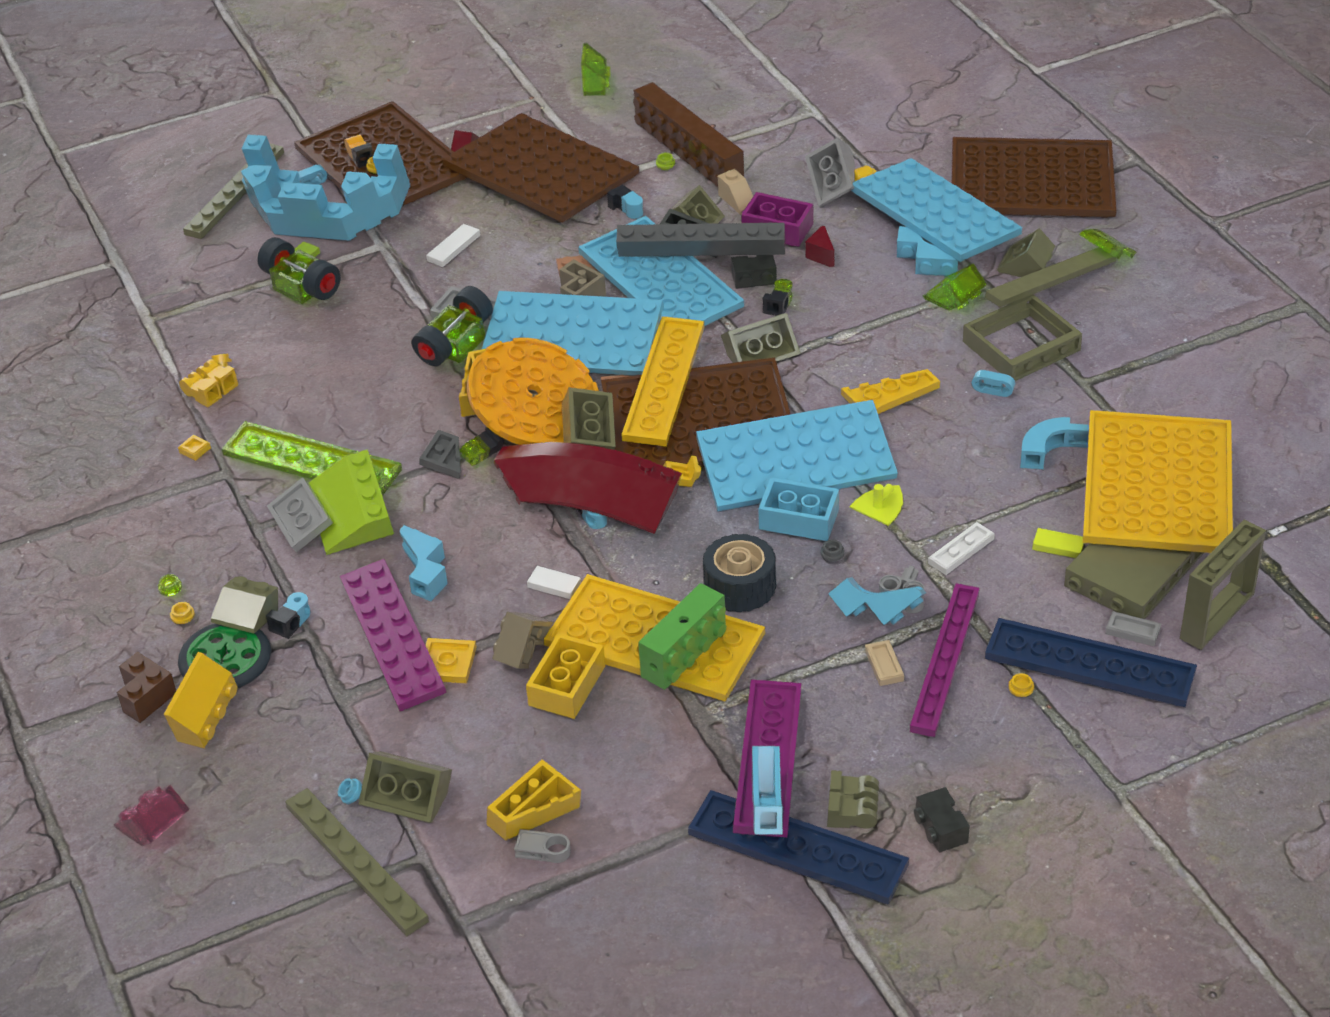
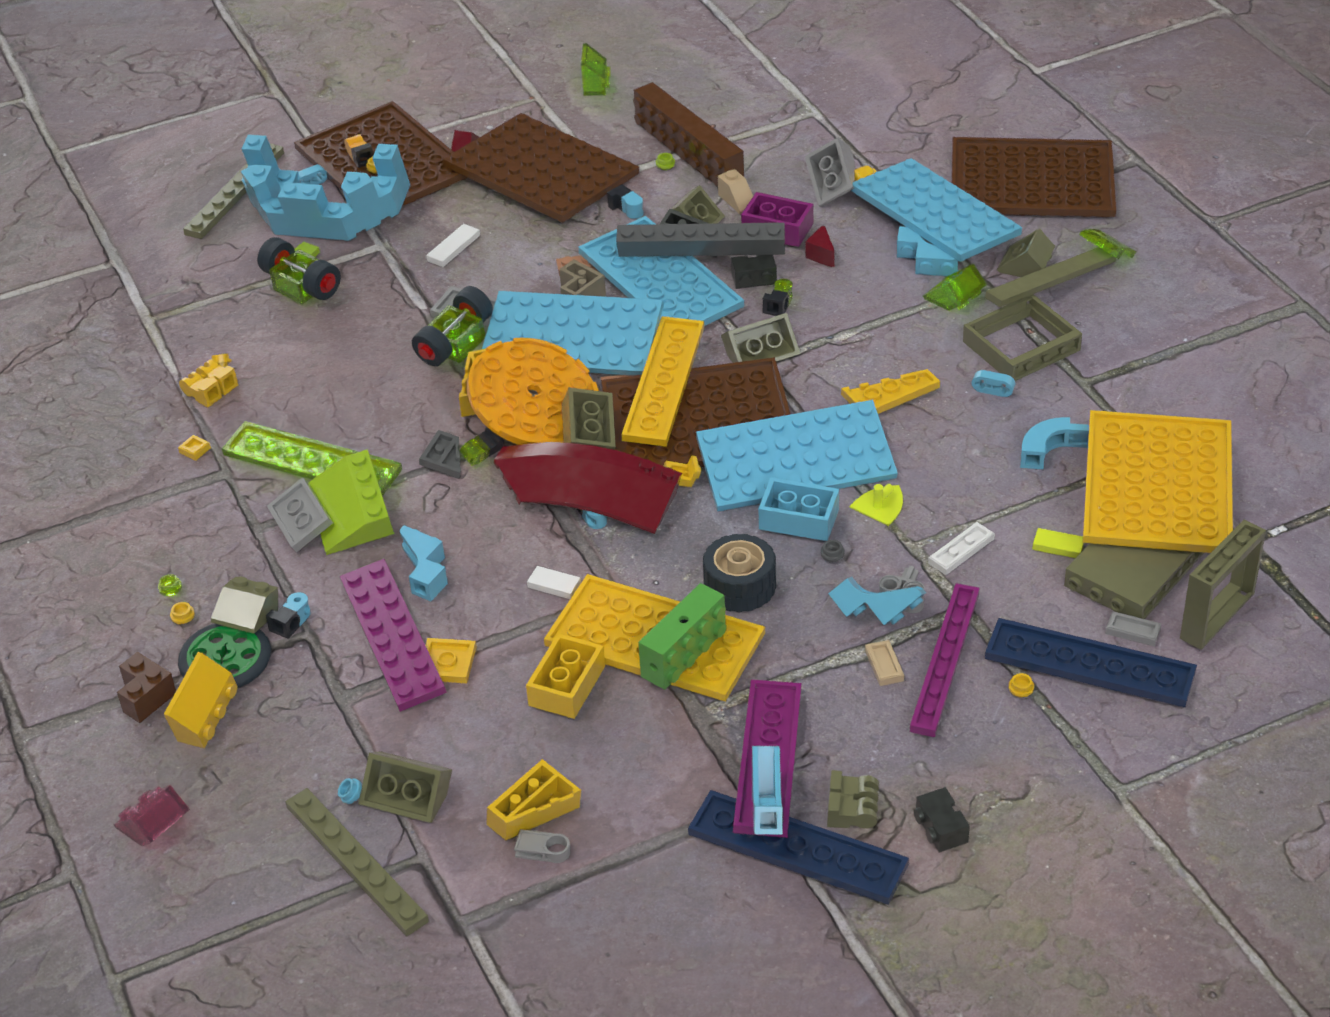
dark tan brick [492,612,553,669] -> none

